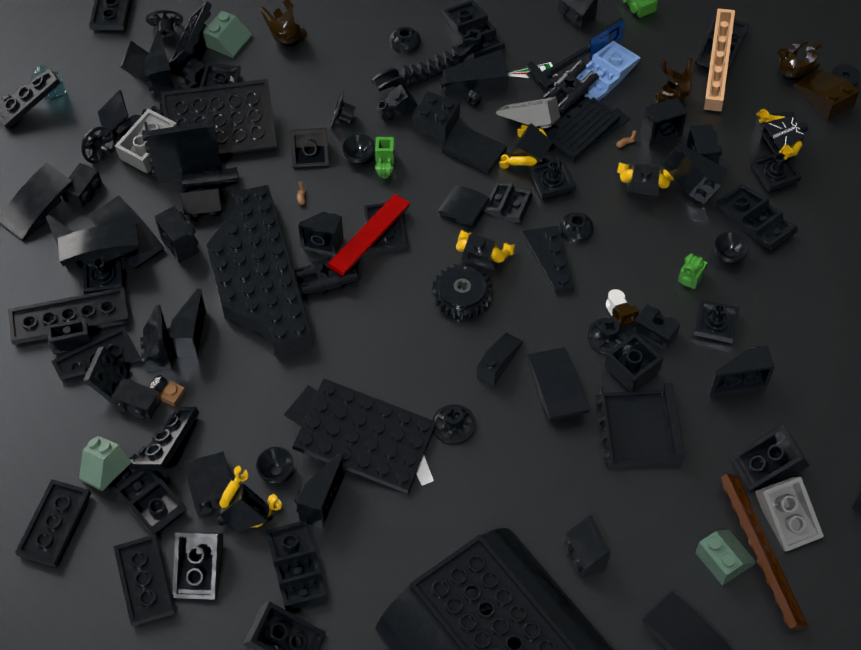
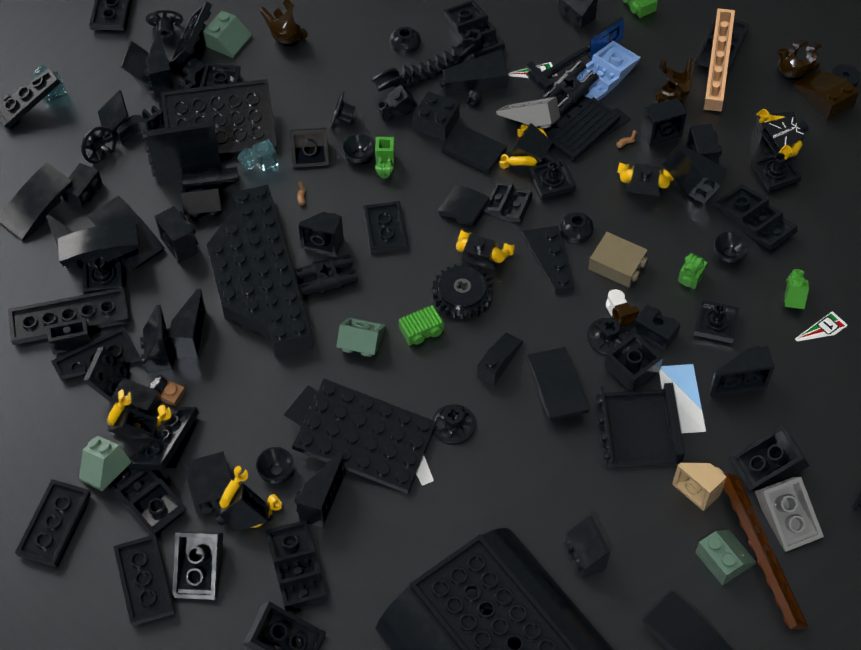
light grey slope [115,109,177,174] -> none
red tile [328,193,410,276] -> none
none -> black torso [107,390,171,439]
none -> clear light blue brick [237,139,278,171]
none -> sand green slope [336,317,386,357]
none -> bright green brick [399,305,444,346]
none -> dark tan brick [588,232,649,287]
none -> sticker [659,364,706,433]
none -> tan slope [672,463,726,511]
none -> bright green brick [784,269,809,309]
none -> sticker [795,311,847,342]

